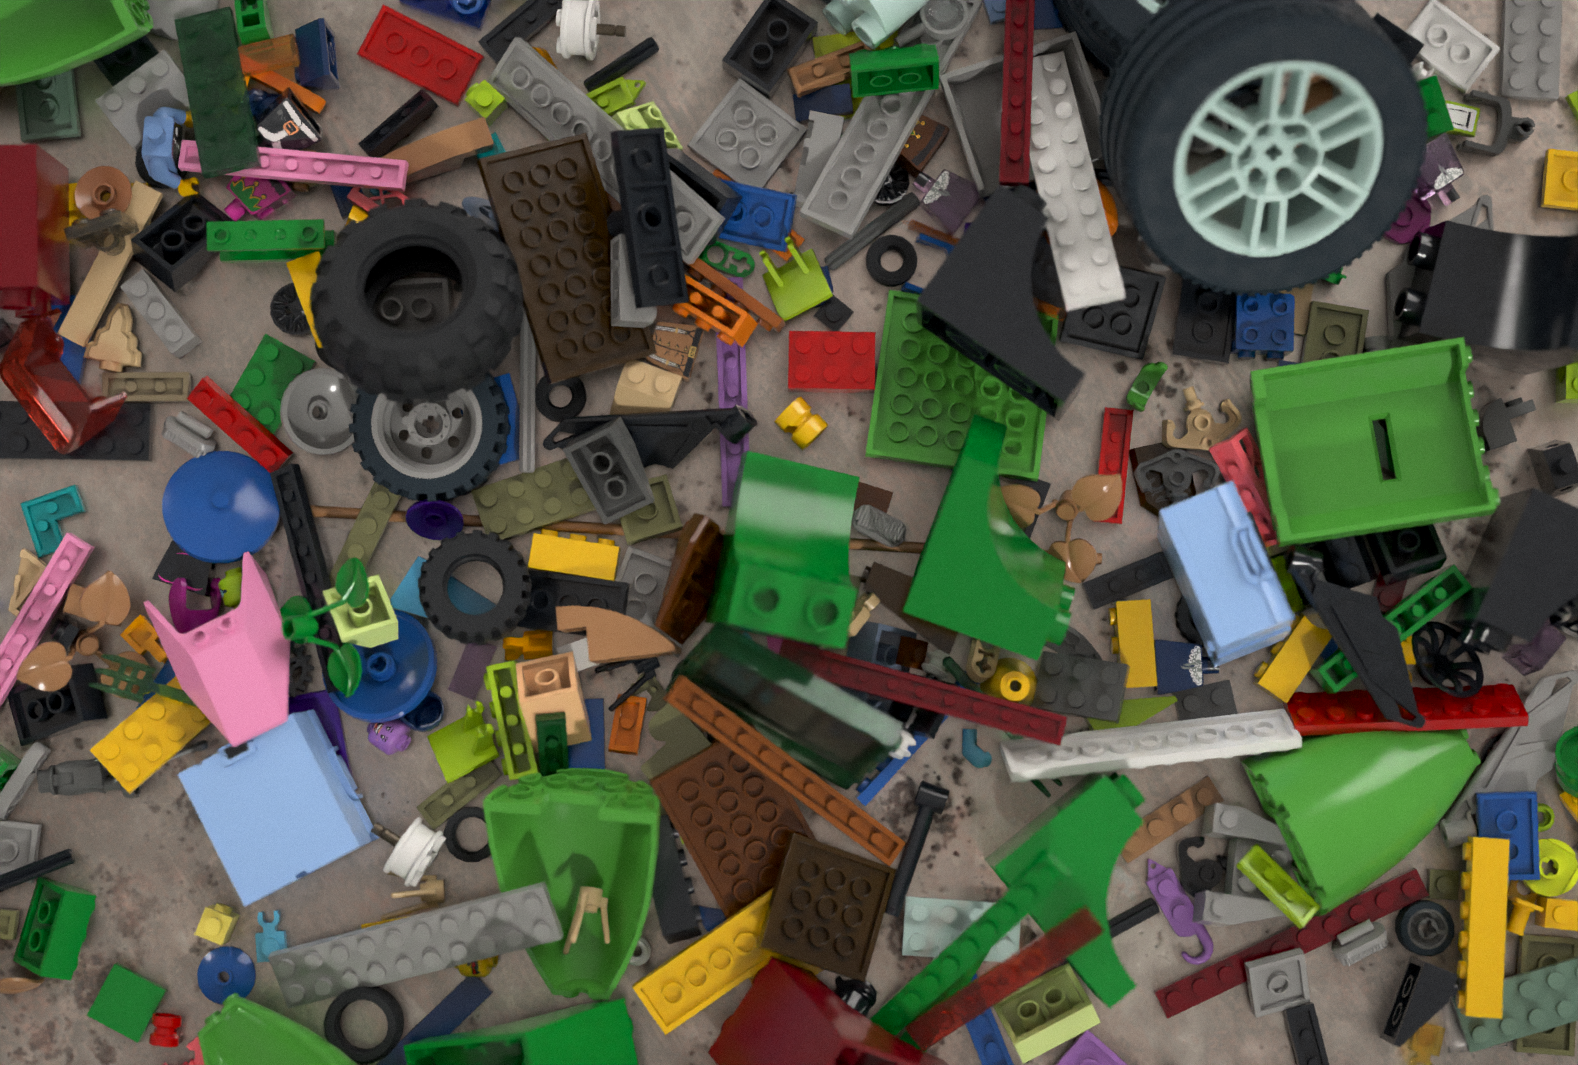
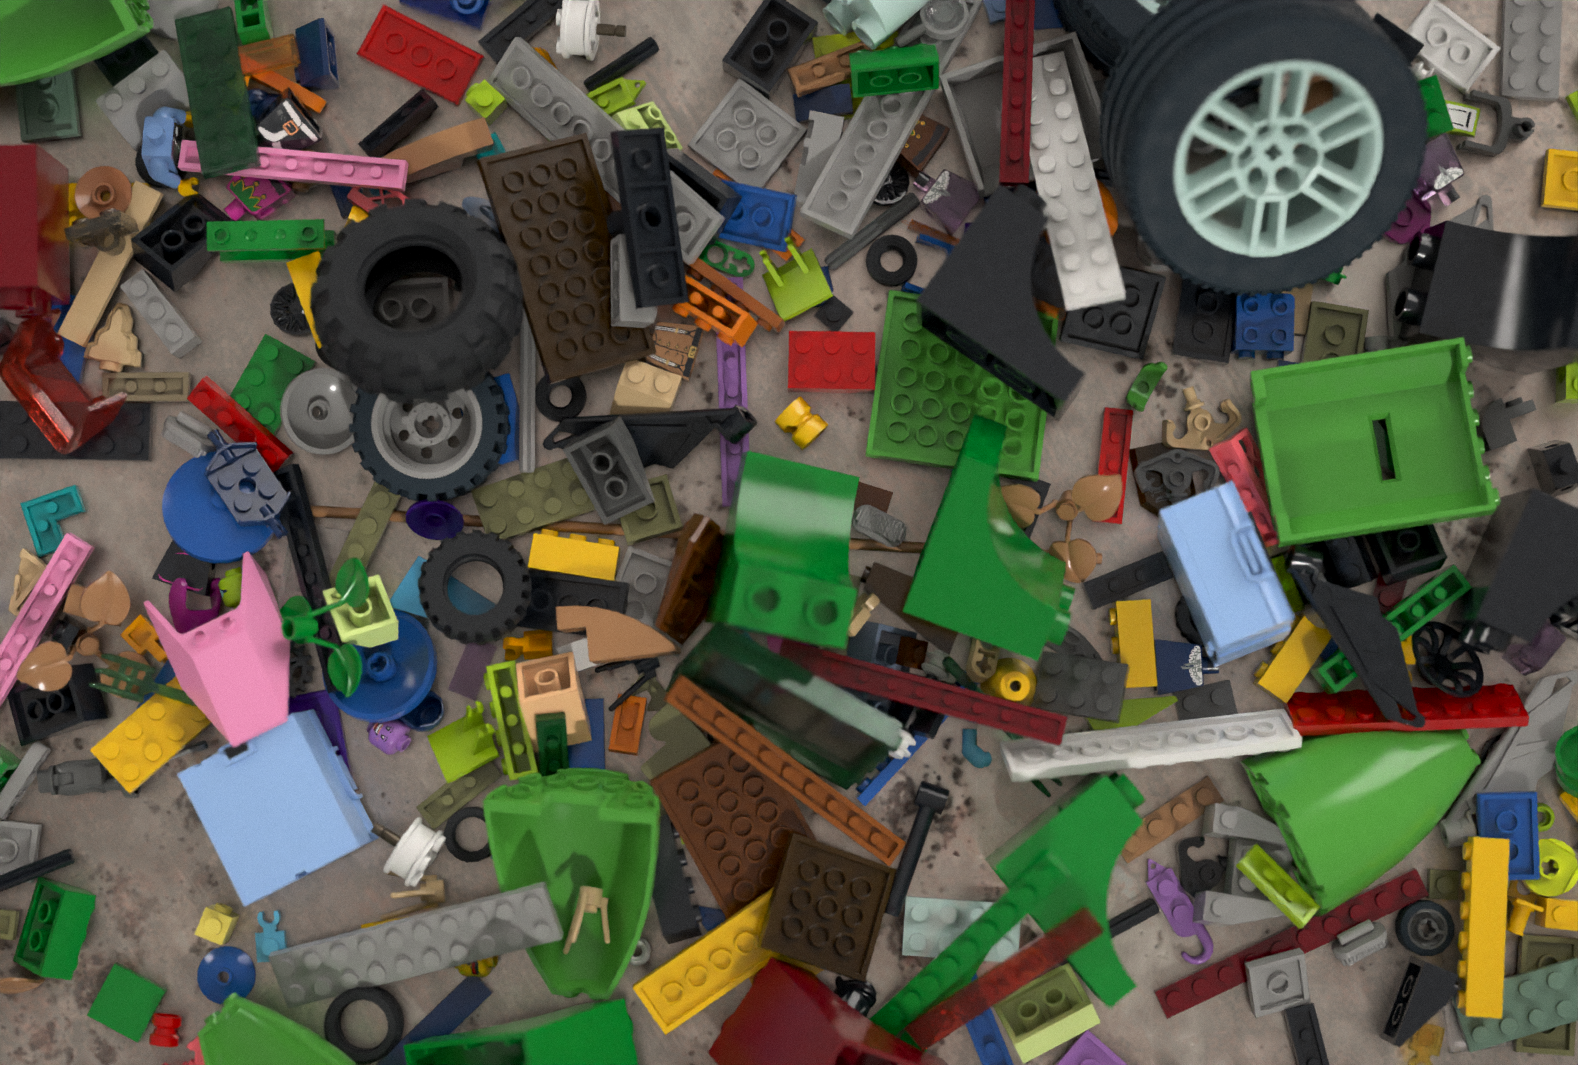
none -> dark blue plate [205,429,291,539]

